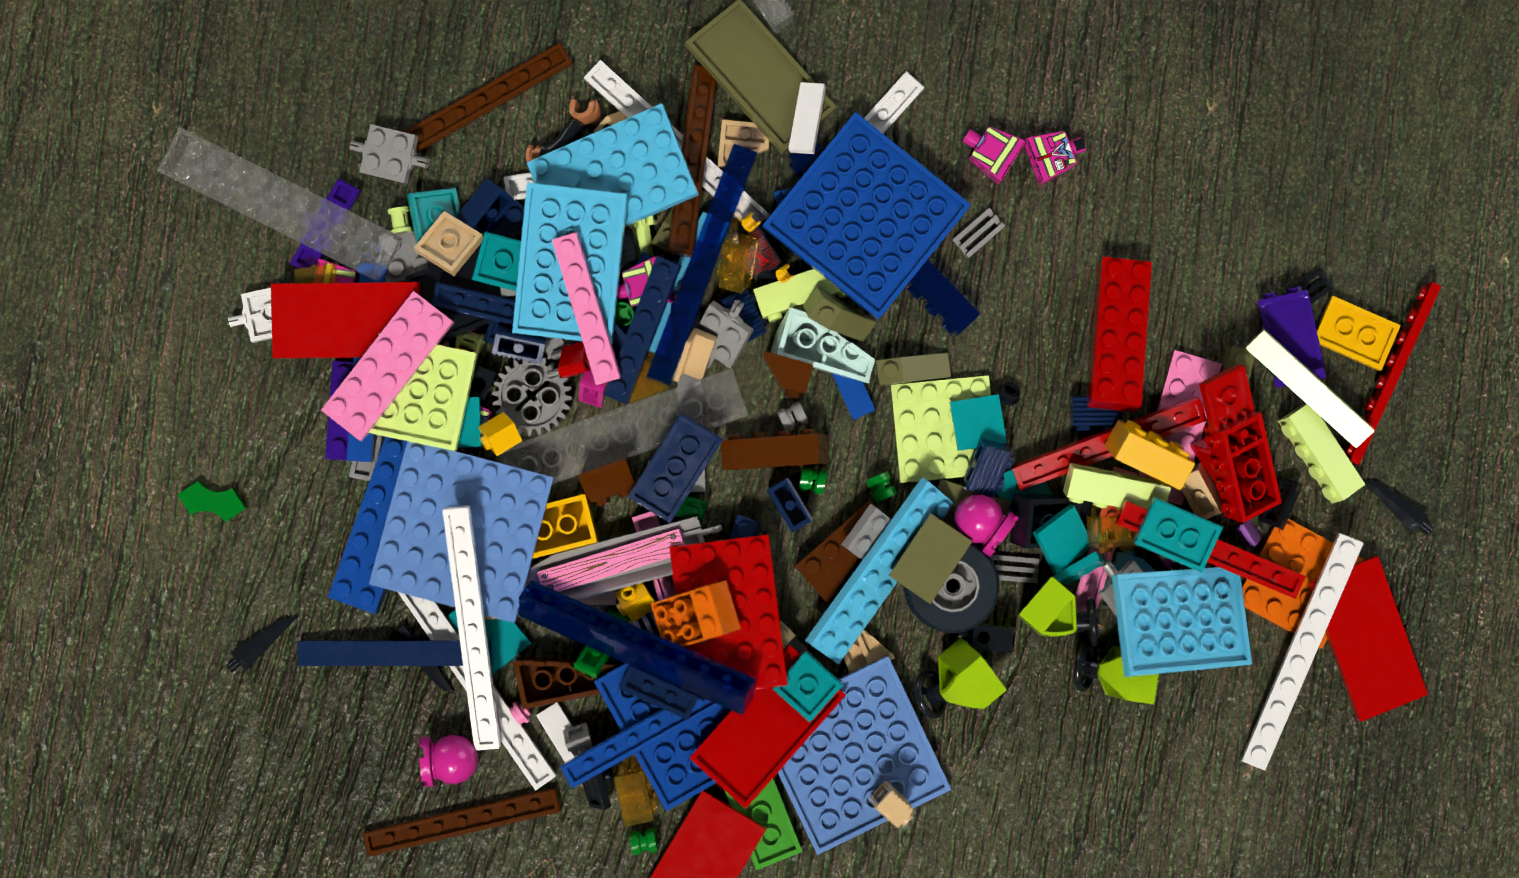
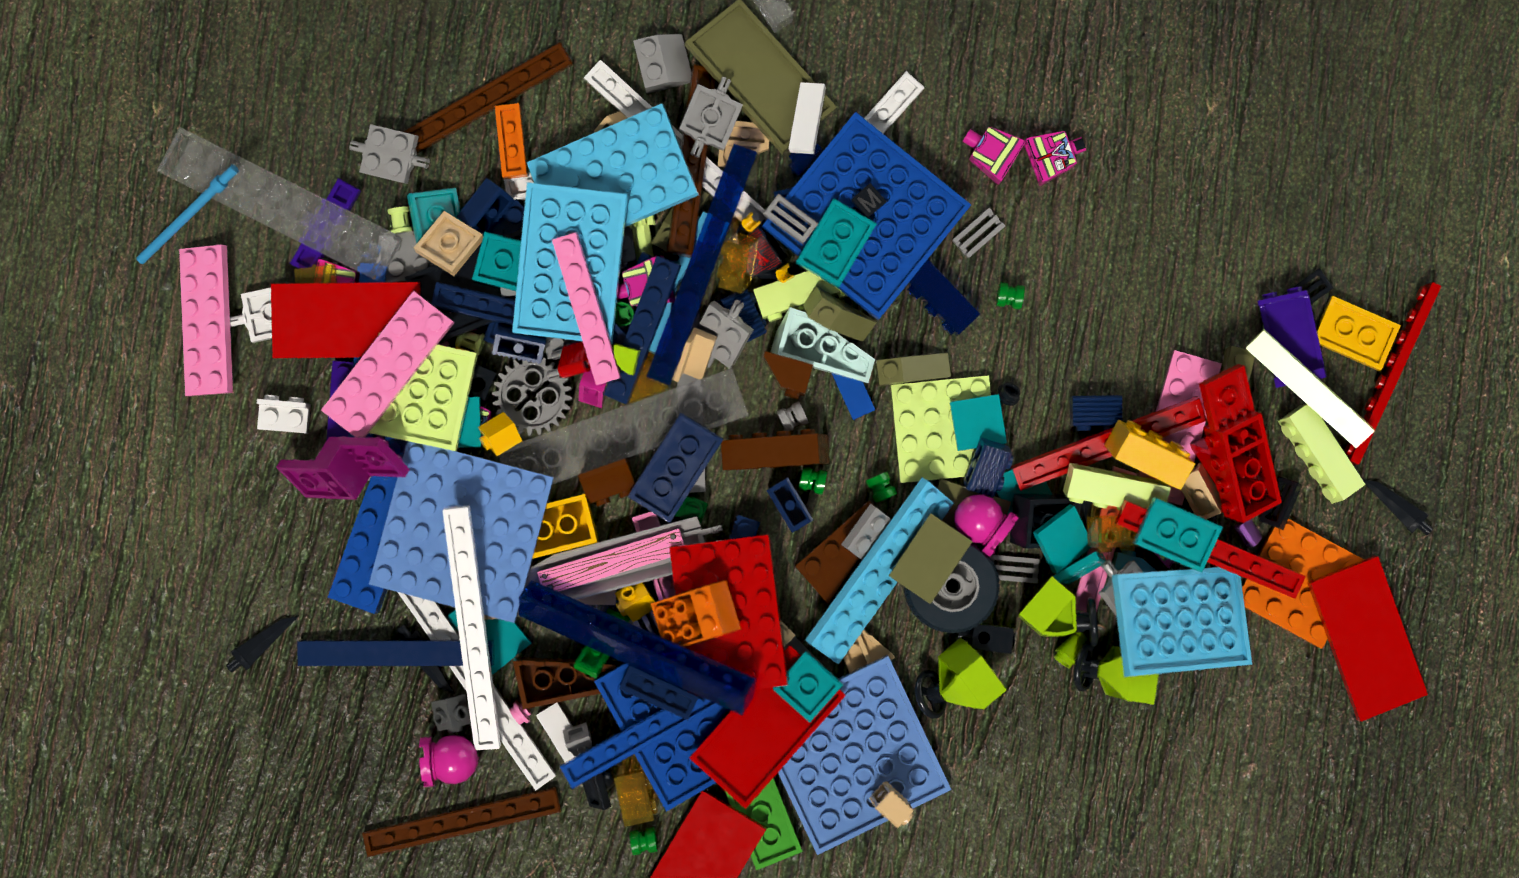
green tile [177,481,247,522] -> none
piece [526,99,601,162] -> none
red brick [1087,257,1152,412] -> none
white plate [1241,532,1363,770] -> none
none -> dark azure bar [136,165,239,264]
none -> bright pink plate [179,245,233,396]
none -> white bracket [257,395,311,434]
none -> magenta bracket [276,436,410,500]
none -> dark grey brick [431,694,471,734]
none -> orange plate [495,103,528,180]
none -> lime tile [614,344,640,375]
none -> light grey slope [633,34,692,94]
none -> light grey plate [678,77,743,158]
none -> light grey tile [763,194,818,244]
none -> teal tile [796,198,877,288]
none -> black tile [851,183,887,218]
none -> green wheel [996,282,1025,310]
none -> lime cone [1054,631,1088,668]

